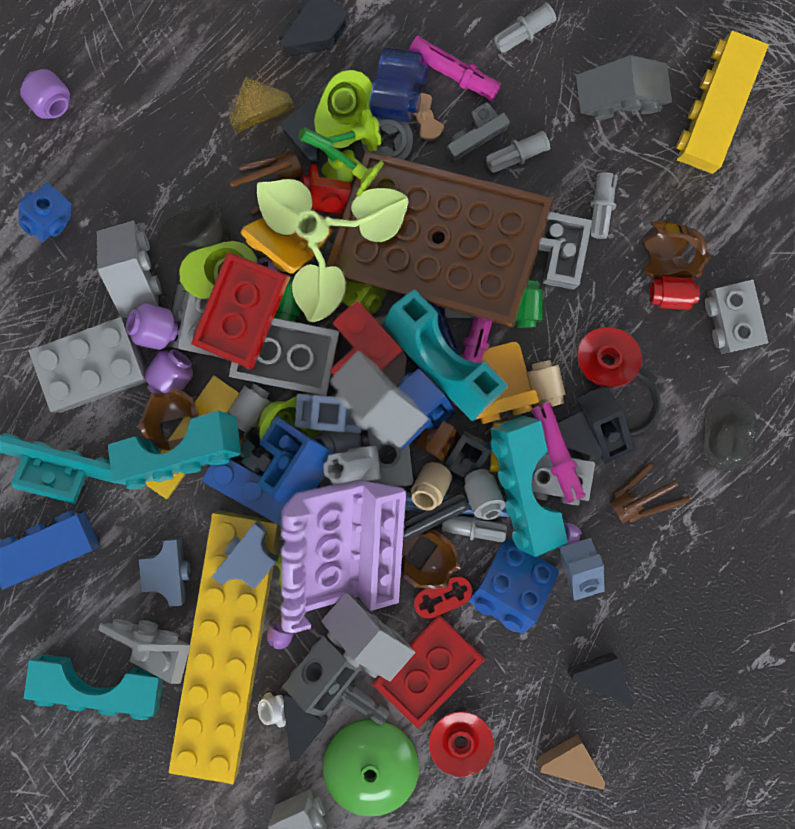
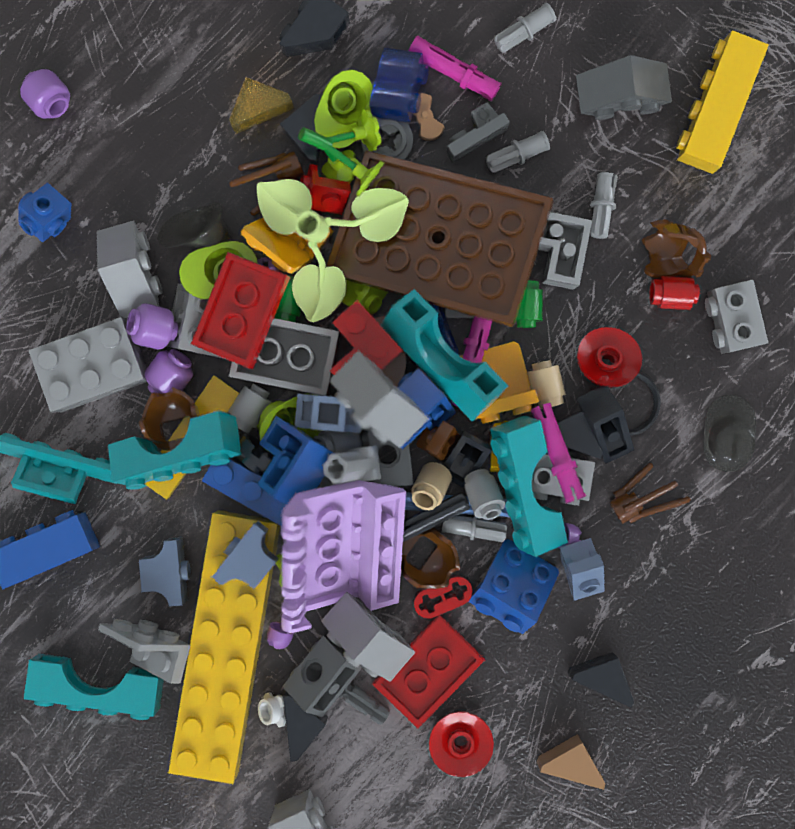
bright green dish [323,719,419,816] -> none

